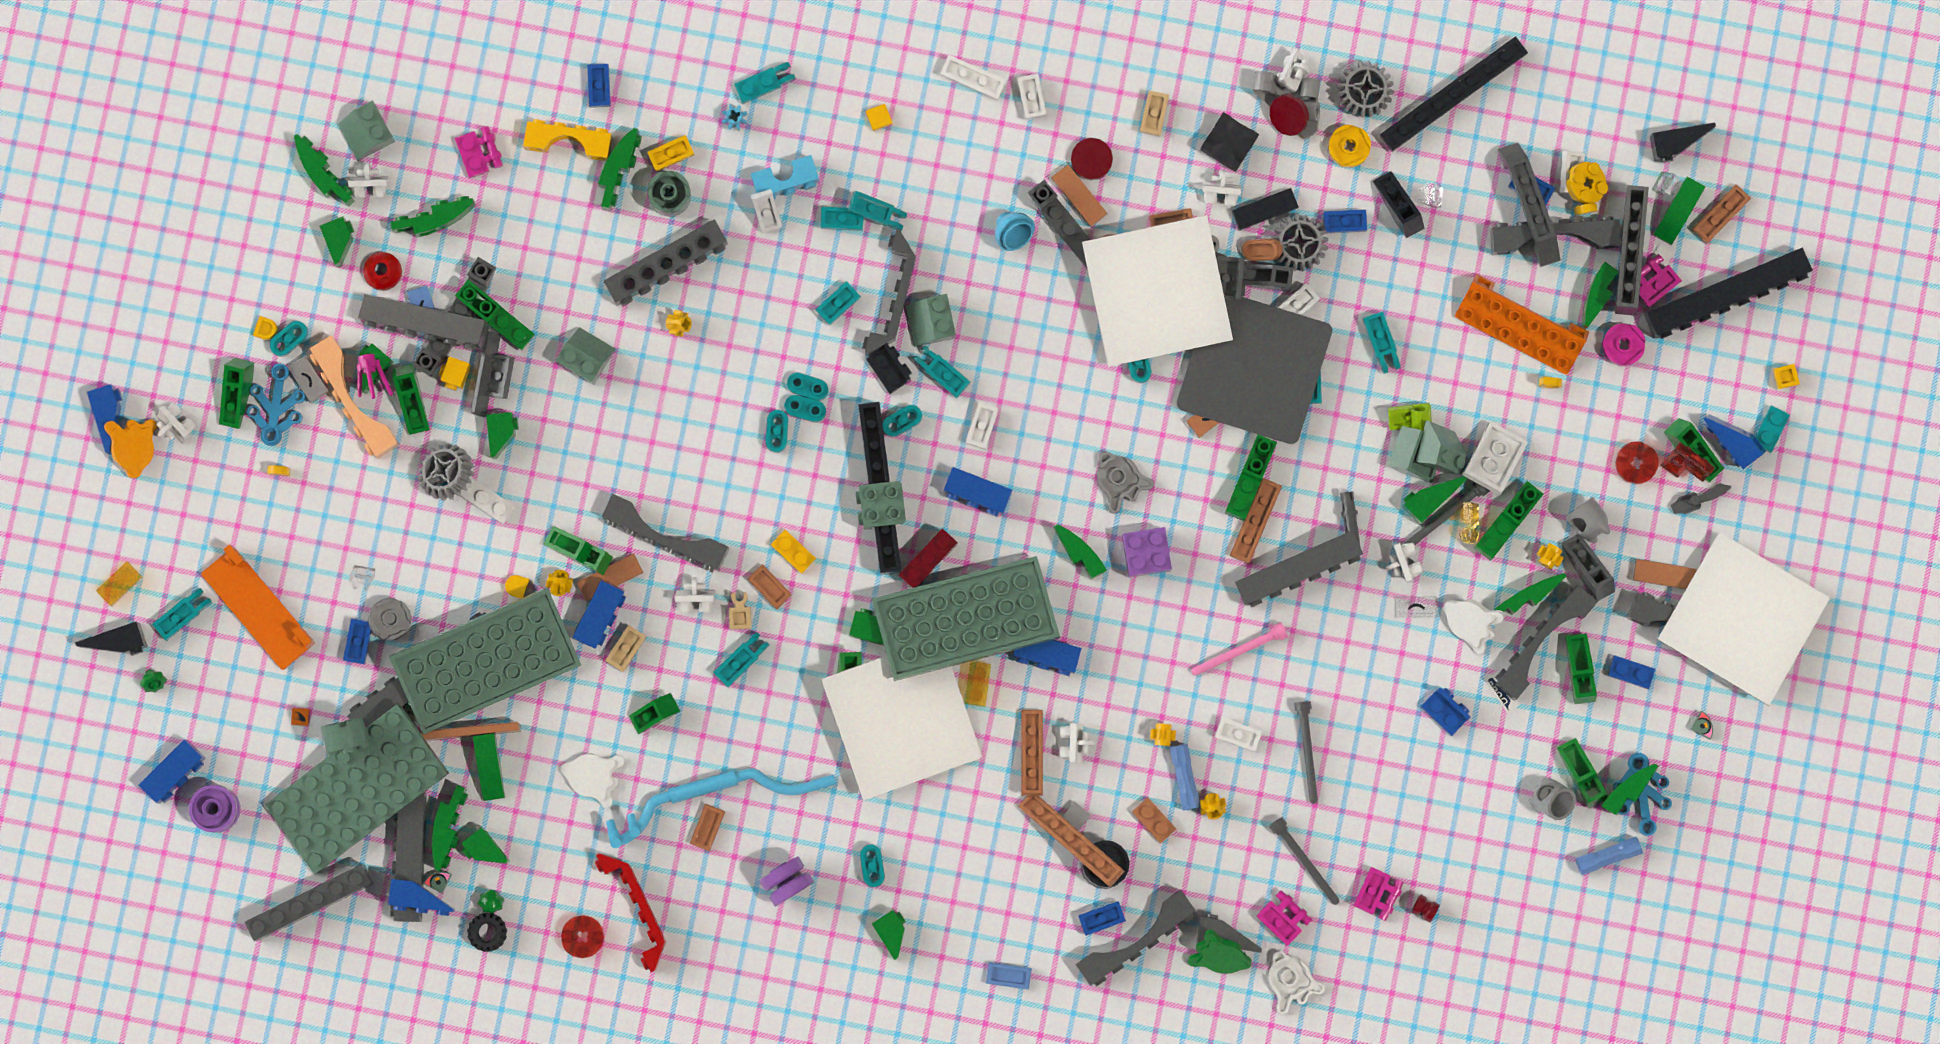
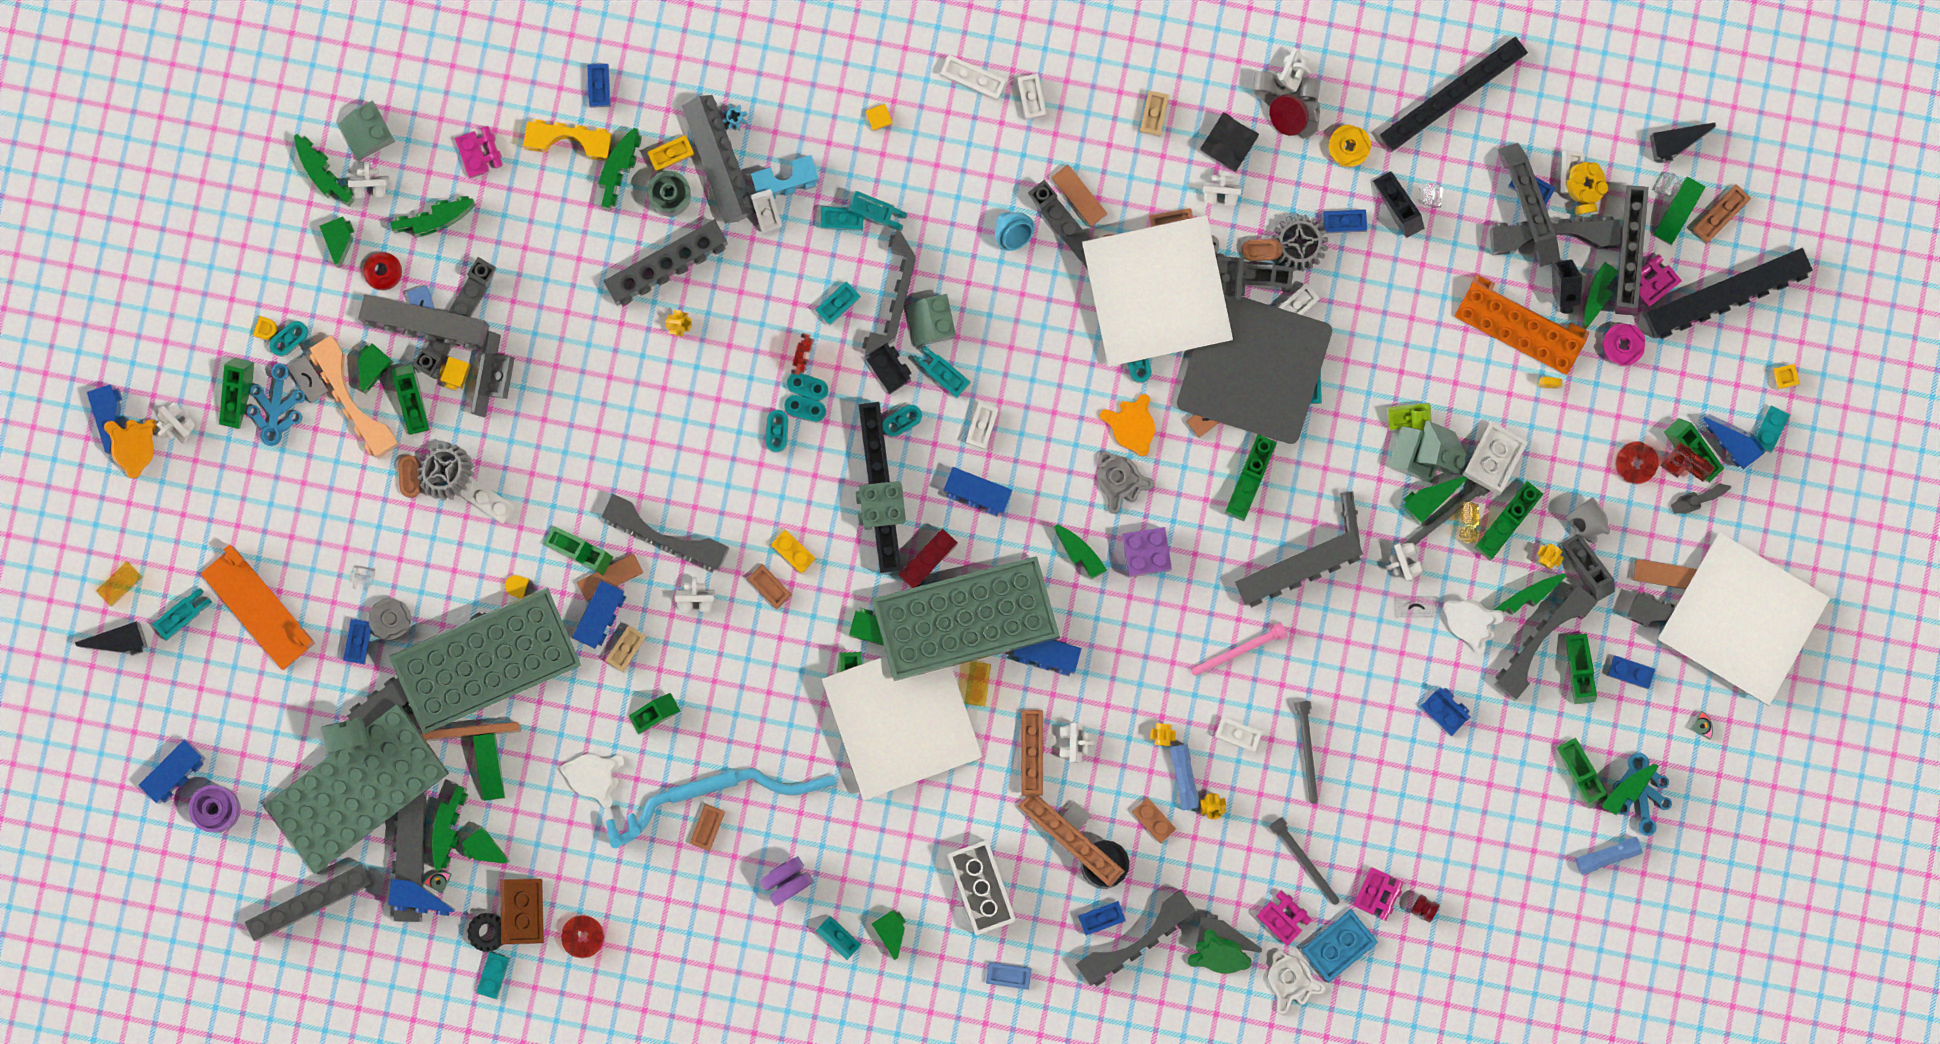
green piece [140,669,167,693] -> none
yellow tile [267,465,291,477] -> none
orange sticker [291,708,309,726] -> none
dark pink plant [356,354,393,399] -> none
green slope [455,280,535,351] -> none
green piece [477,890,505,914] -> none
green slope [486,412,519,459] -> none
yellow gear [546,570,573,596] -> none
sand green slope [556,327,616,385] -> none
red slope [595,853,667,972] -> none
teal hinge [713,632,770,688] -> none
tan plate [729,592,751,630] -> none
teal hinge [734,62,796,104] -> none
teal plate [860,844,885,887] -> none
dark red tile [1071,138,1113,181] -> none
nougat tile [1230,478,1282,564] -> none
black tile [1232,188,1299,231] -> none
light grey gear [1337,61,1394,118] -> none
teal hinge [1362,311,1401,374] -> none
sticker [1485,671,1521,713] -> none
light grey piece [1529,778,1576,820] -> none
none -> nougat tile [398,455,422,498]
none -> teal plate [476,952,511,1000]
none -> dark orange plate [500,879,544,945]
none -> dark grey brick [682,95,756,224]
none -> clear red plate [791,332,815,375]
none -> teal plate [816,916,862,960]
none -> white brick [947,840,1016,936]
none -> light orange tile [1100,394,1155,456]
none -> dark azure tile [1301,909,1378,983]
none -> black torso [1551,259,1582,314]

